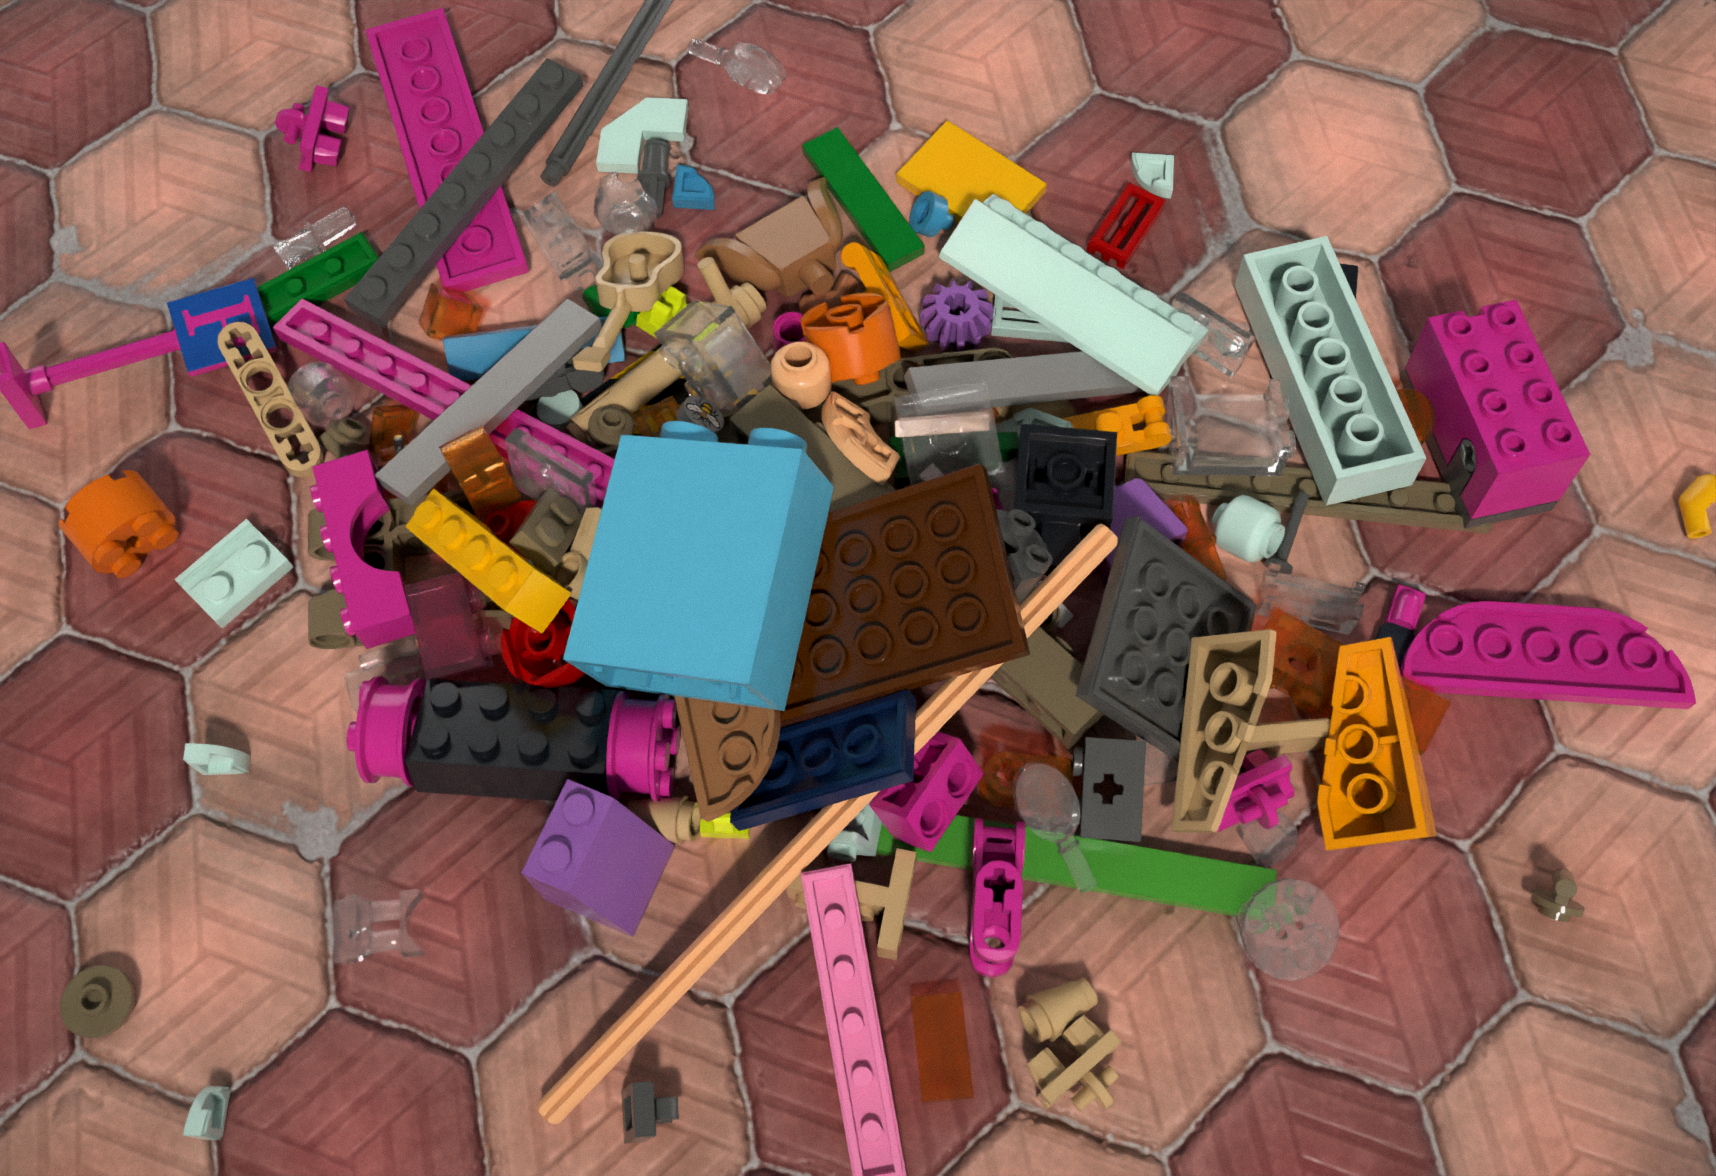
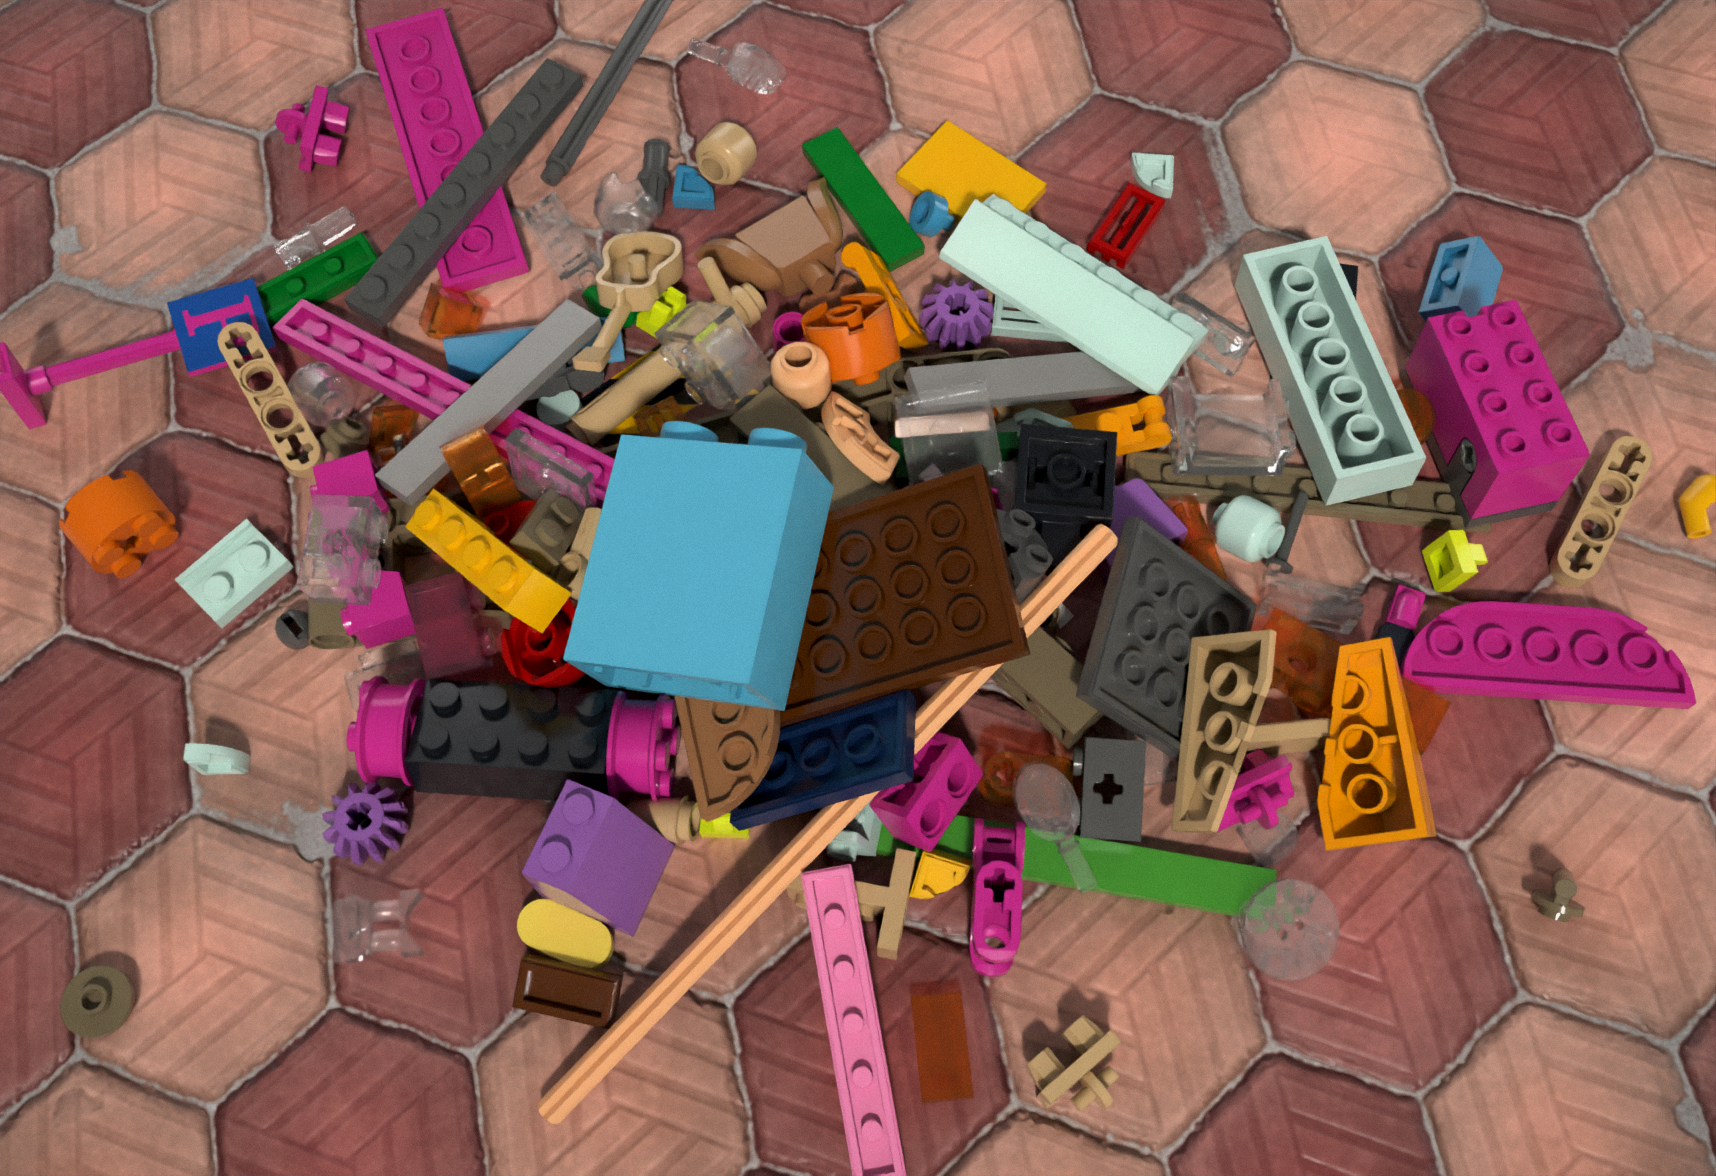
light aqua tile [183,1086,231,1140] -> none
dark tan plate [586,407,634,450] -> none
light aqua tile [596,97,689,174] -> none
dark grey tile [621,1081,679,1144] -> none
tile [676,396,724,435] -> none
tan cone [1018,977,1098,1044] -> none
none -> dark grey hinge [275,609,309,650]
none -> clear brick [297,494,389,605]
none -> medium lavender gear [322,781,409,866]
none -> reddish brown tile [512,953,623,1029]
none -> light yellow tile [517,899,614,970]
none -> tan head [695,122,757,186]
none -> yellow tile [909,849,972,899]
none -> dark azure panel [1419,236,1503,321]
none -> neon yellow tile [1422,530,1488,592]
none -> tan beam [1549,436,1653,588]

